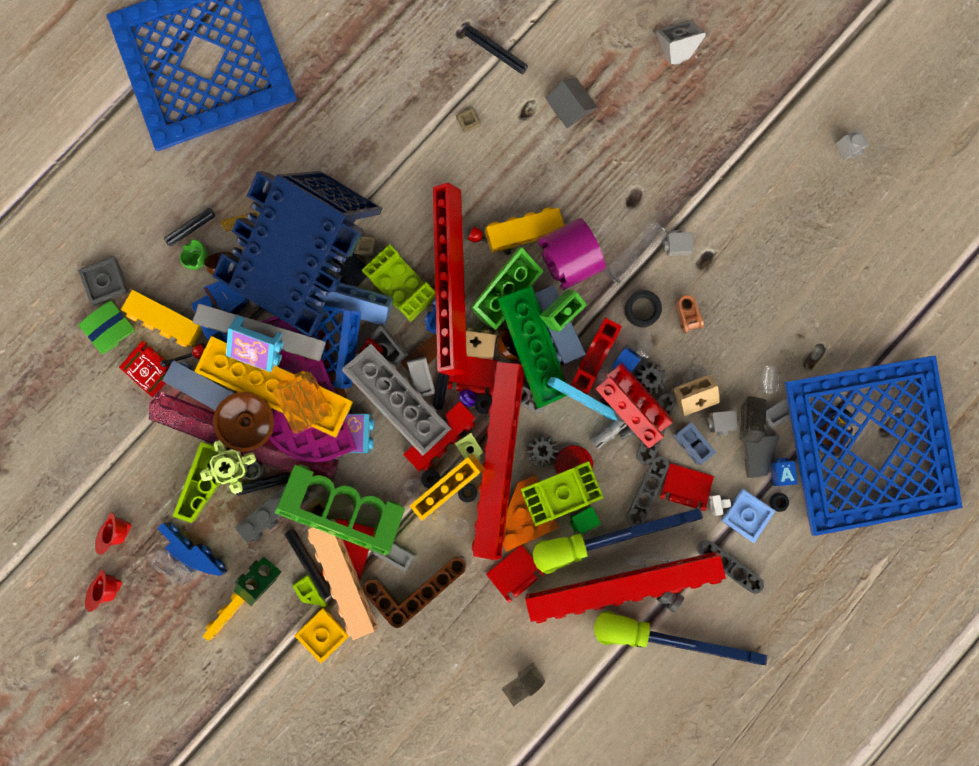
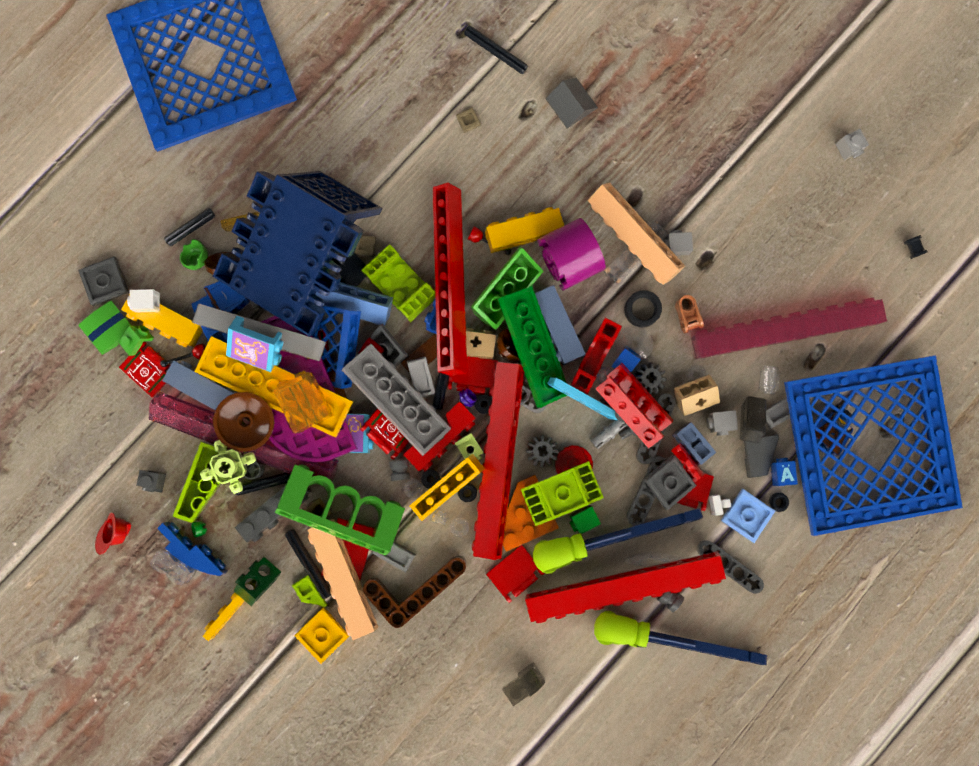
red piece [85,570,122,612] -> none
bright green brick [539,290,587,332] -> none
light grey slope [656,20,706,65] -> none
none -> bright green bracket [118,325,154,356]
none -> white brick [127,289,160,312]
none -> dark grey brick [136,470,166,493]
none -> green hinge [191,521,207,538]
none -> red piece [360,408,409,460]
none -> dark grey wheel [389,460,410,481]
none -> light nougat brick [588,183,685,285]
none -> dark grey plate [643,455,696,510]
none -> red slope [671,443,705,483]
none -> clear pink brick [691,297,887,360]
none -> black bush [904,235,928,259]

